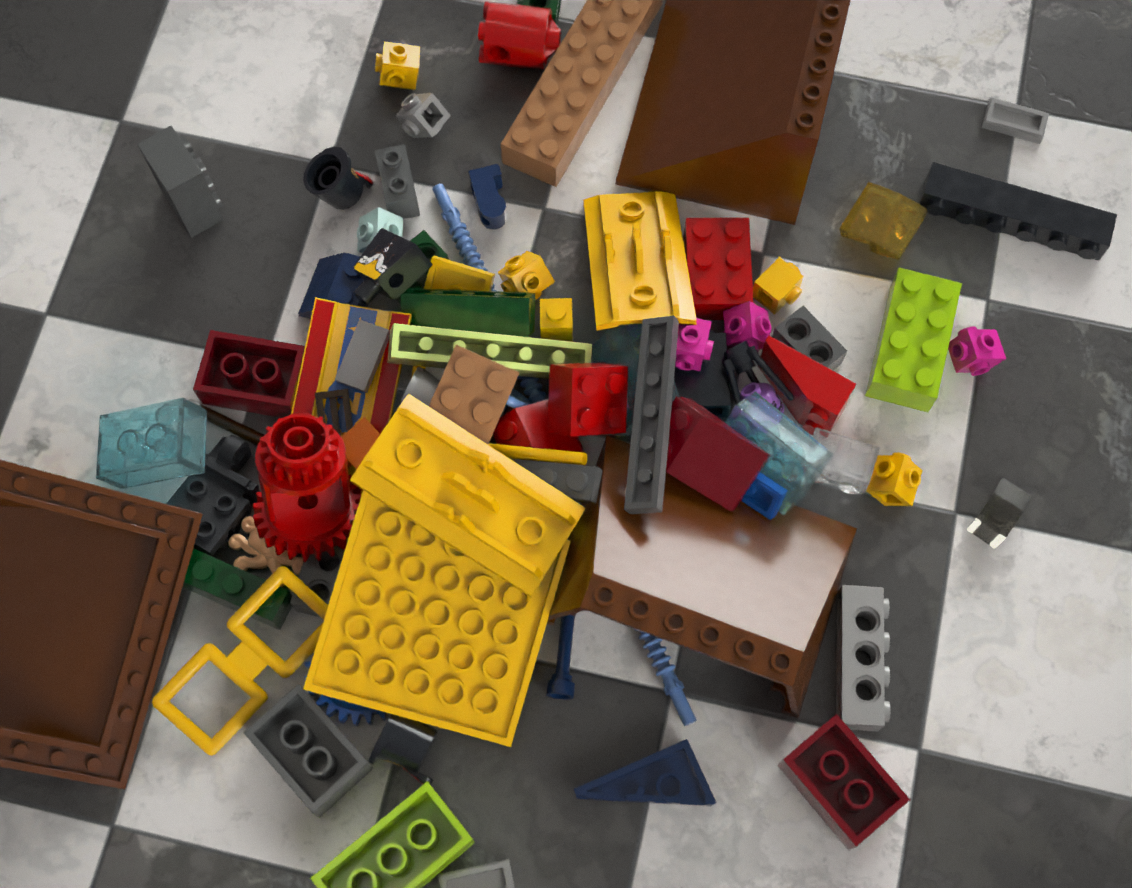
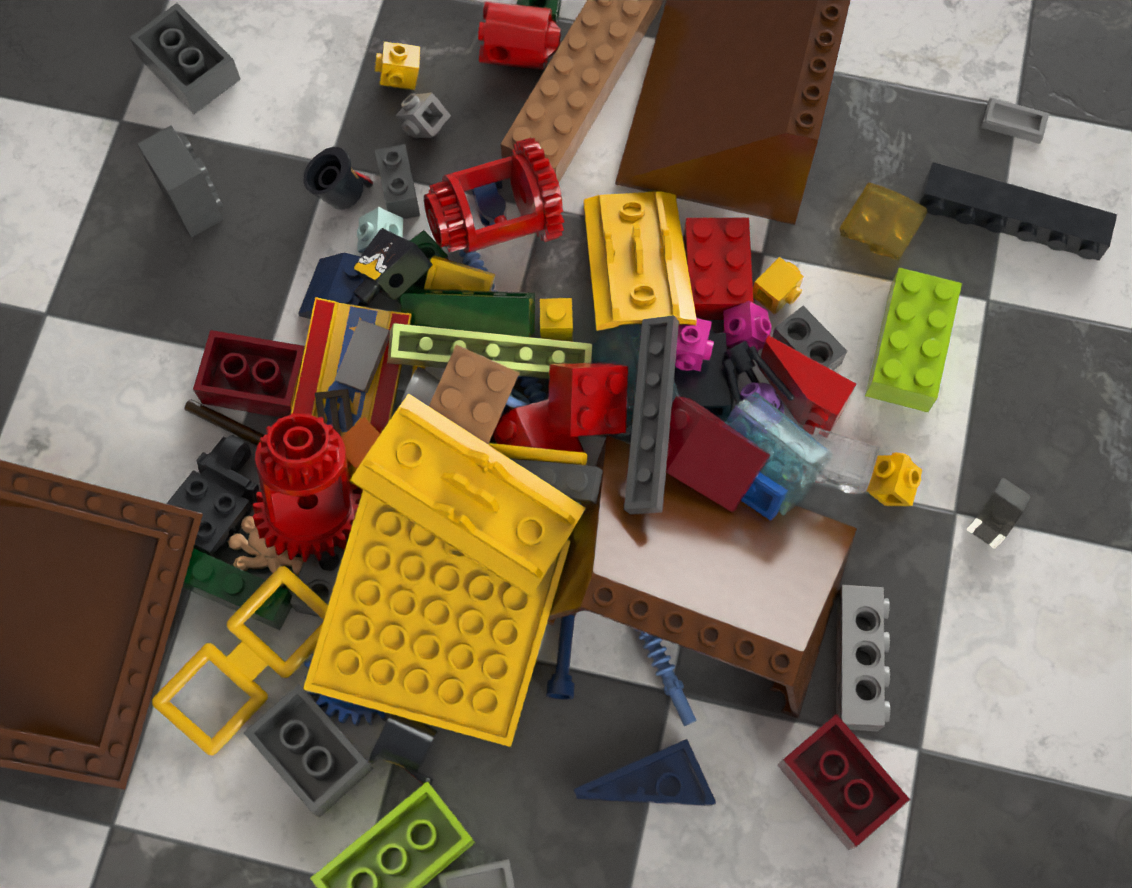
clear light blue brick [96,398,207,489] -> none
yellow brick [497,251,555,300] -> none
dark pink brick [948,326,1006,376] -> none
none -> dark grey brick [129,3,241,114]
none -> red piece [423,138,564,253]

